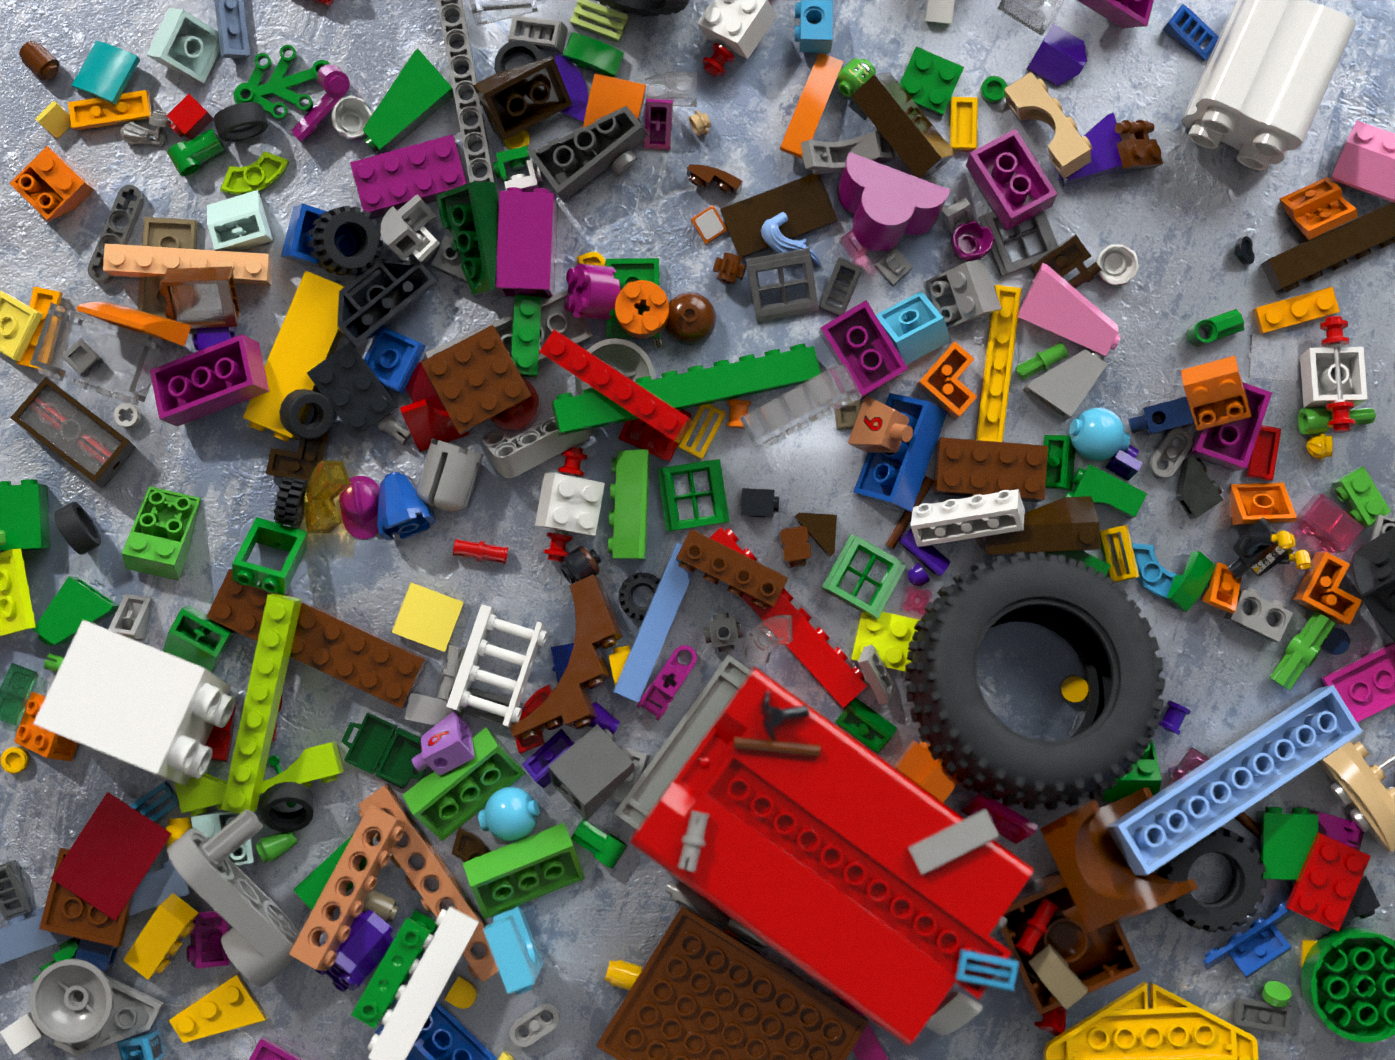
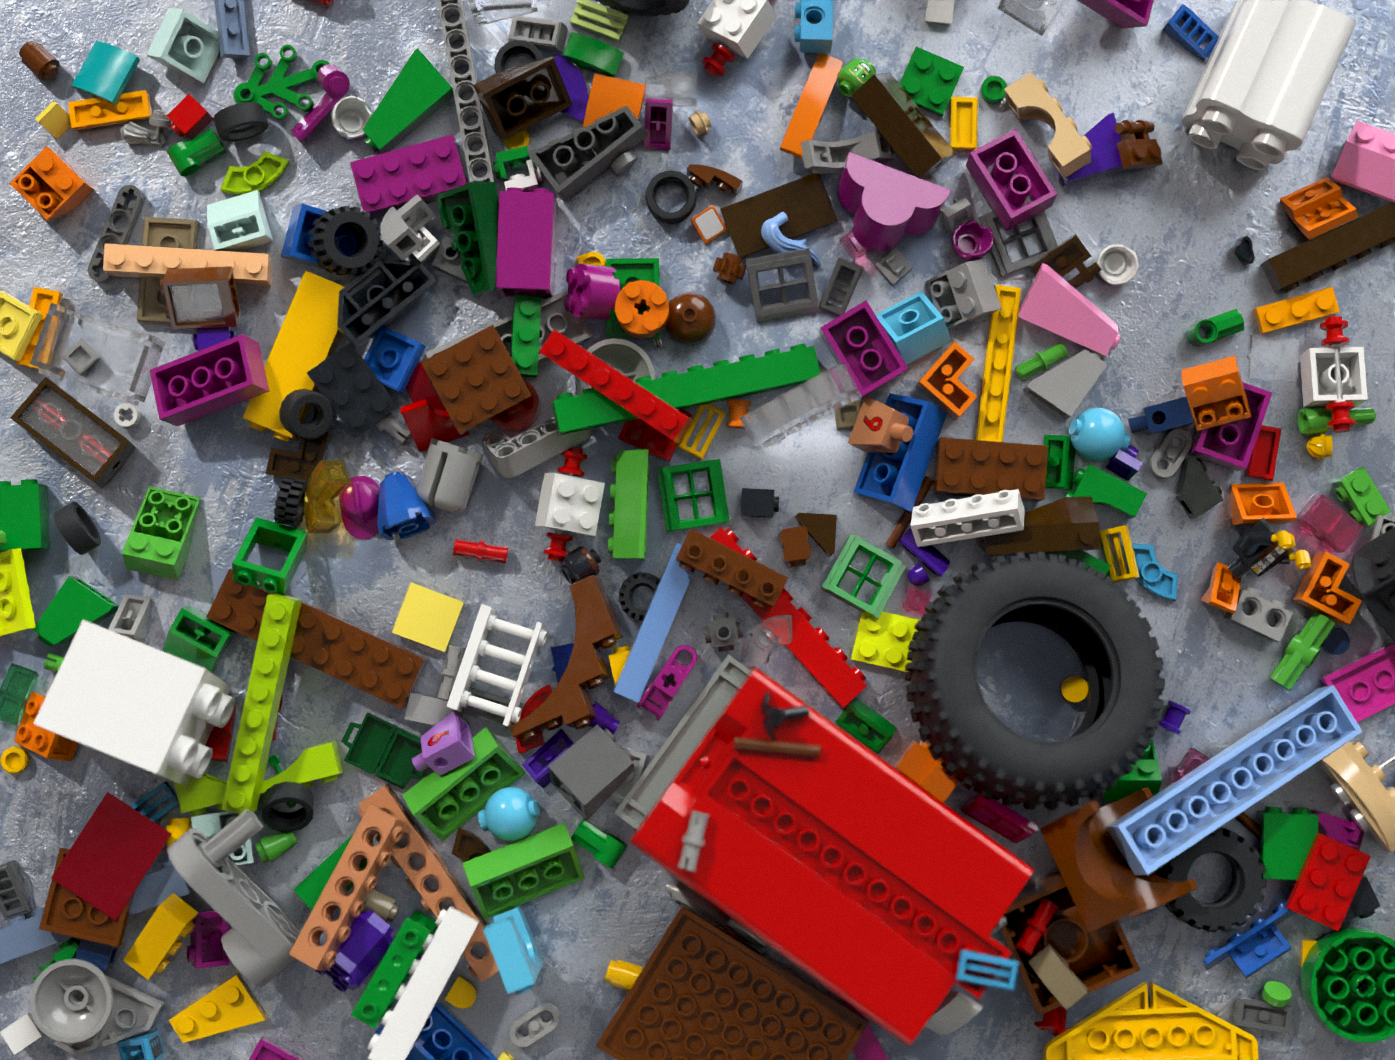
orange slope [76,302,191,346] -> none
light grey plate [858,645,895,705] -> none
light grey tile [908,809,999,874] -> none
dark purple slope [1026,23,1087,87] -> none
green slope [1167,551,1216,612] -> none
none -> black tyre [646,170,696,224]

